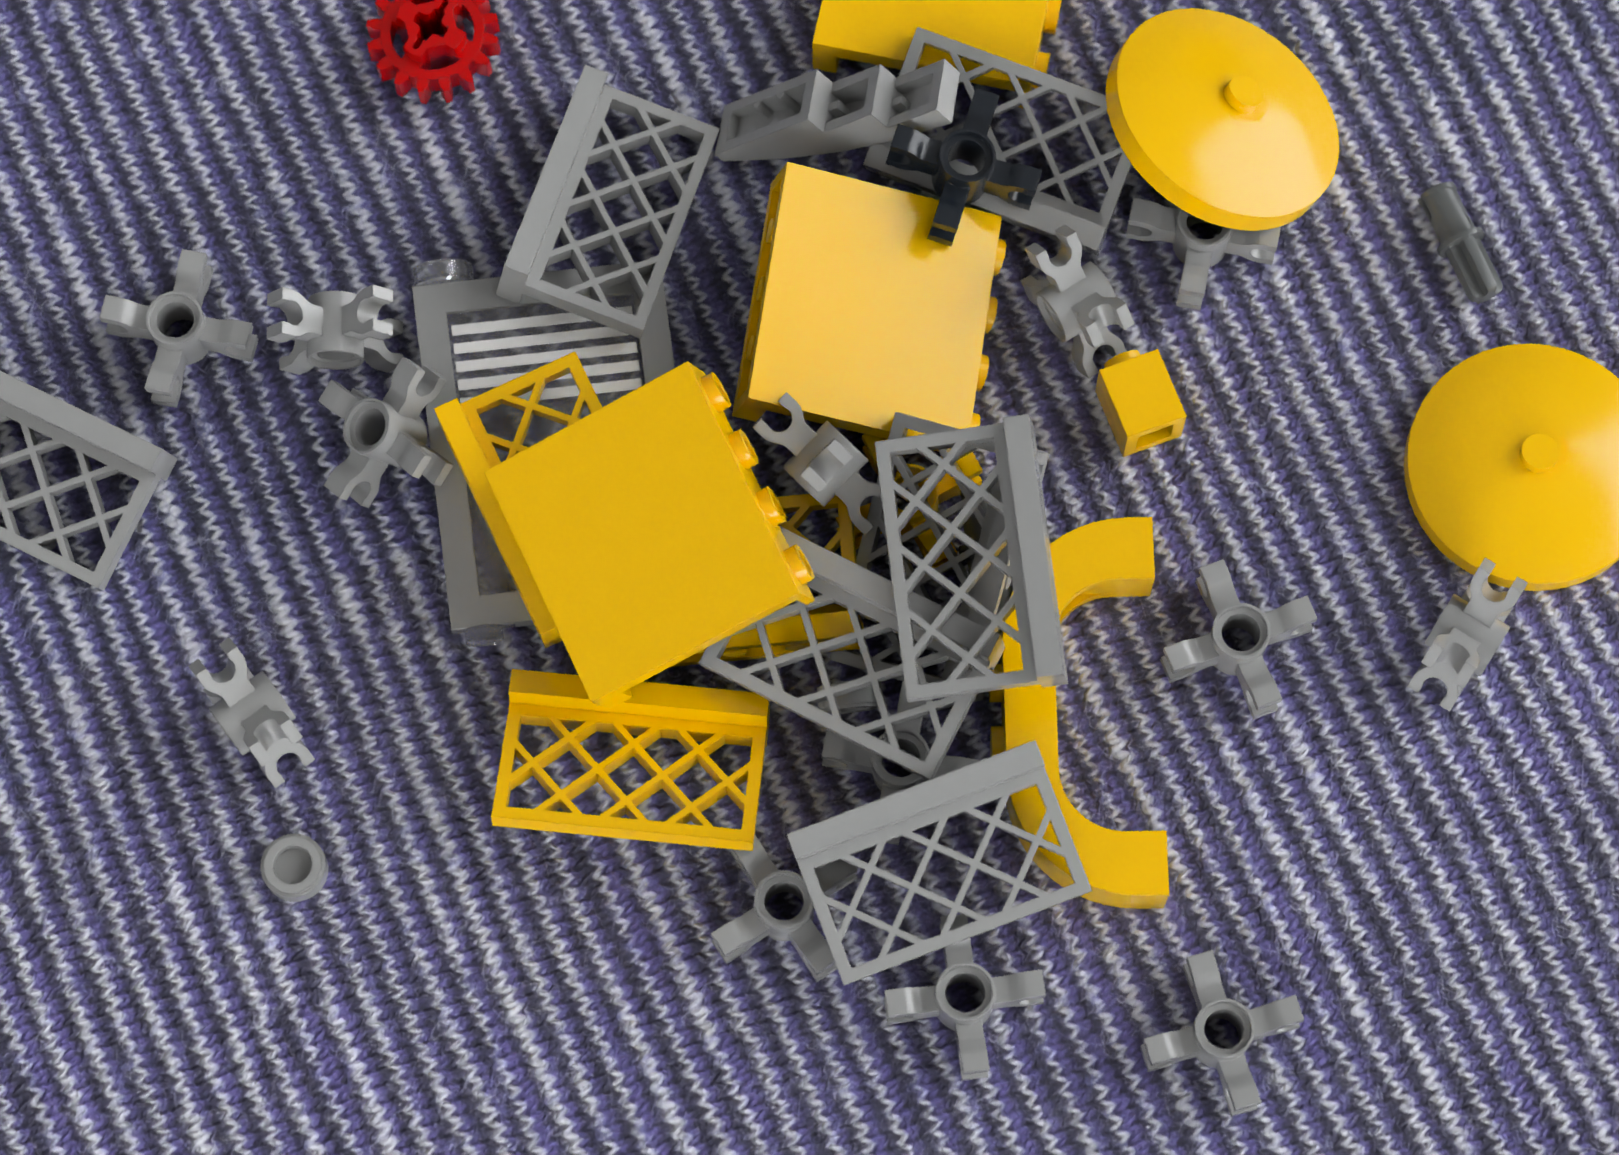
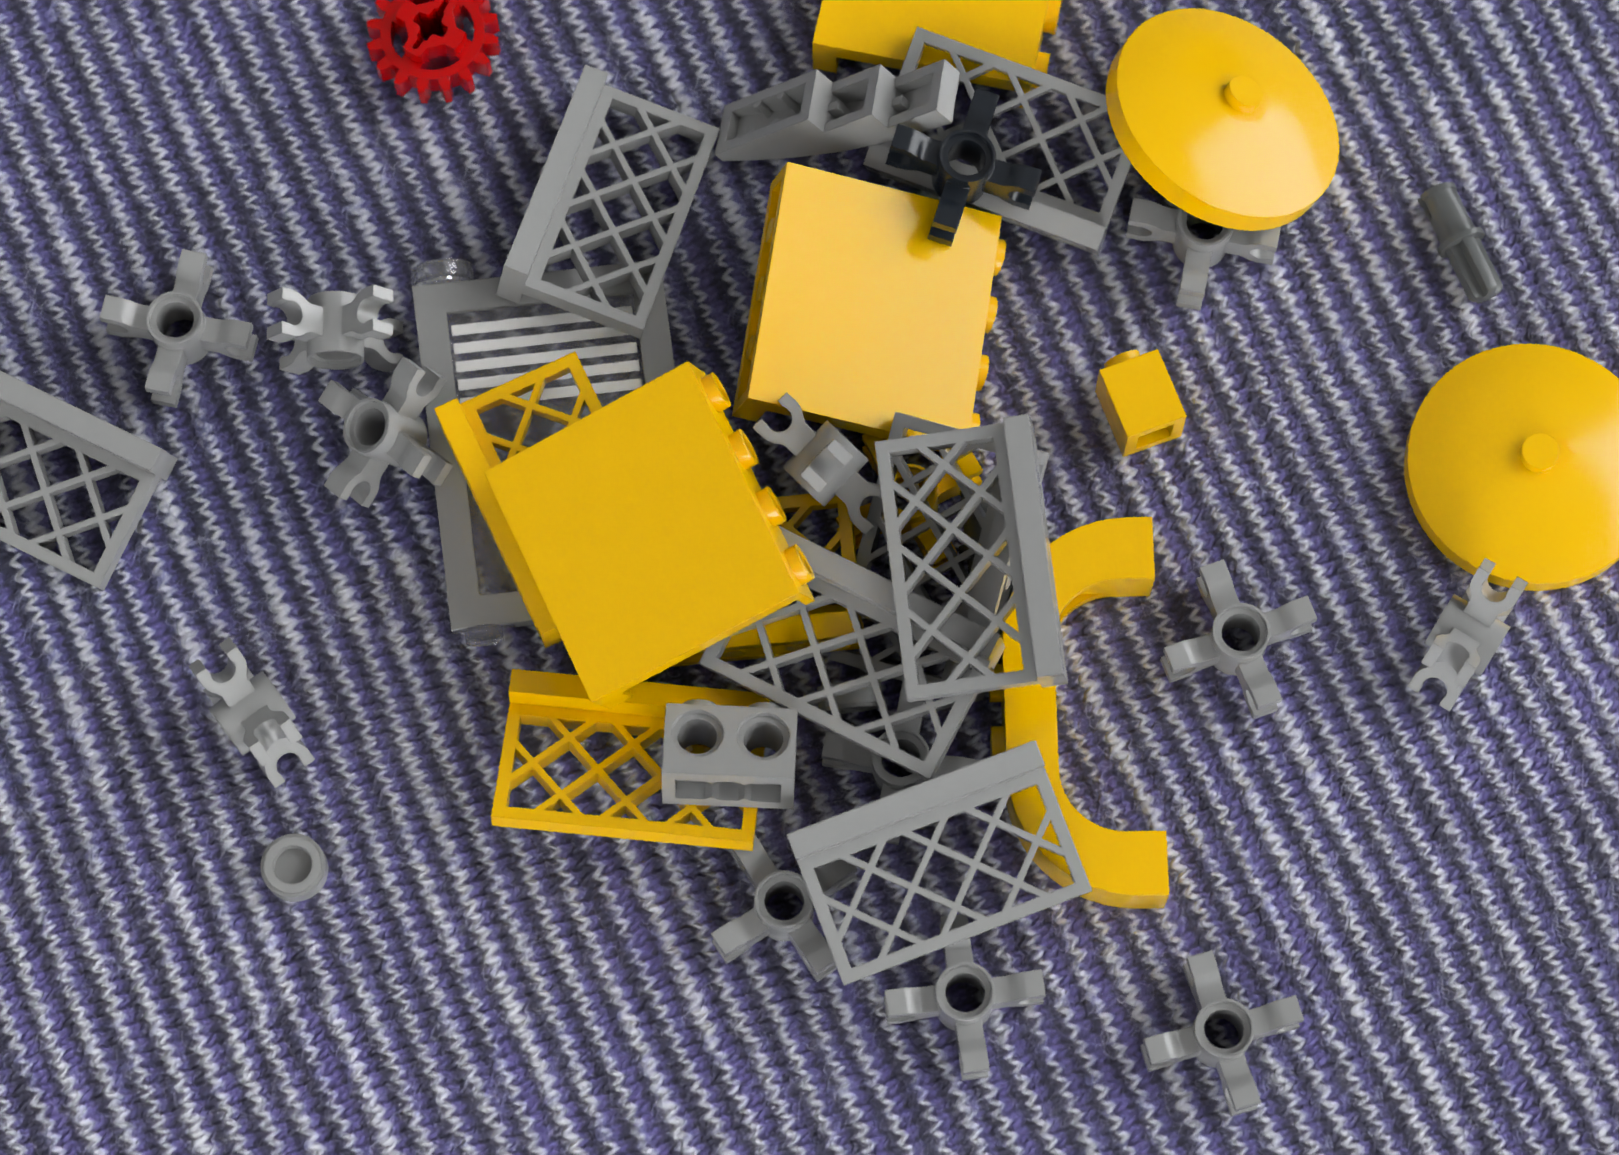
light grey pin [1021,225,1135,379] -> none
none -> light grey brick [661,699,798,809]

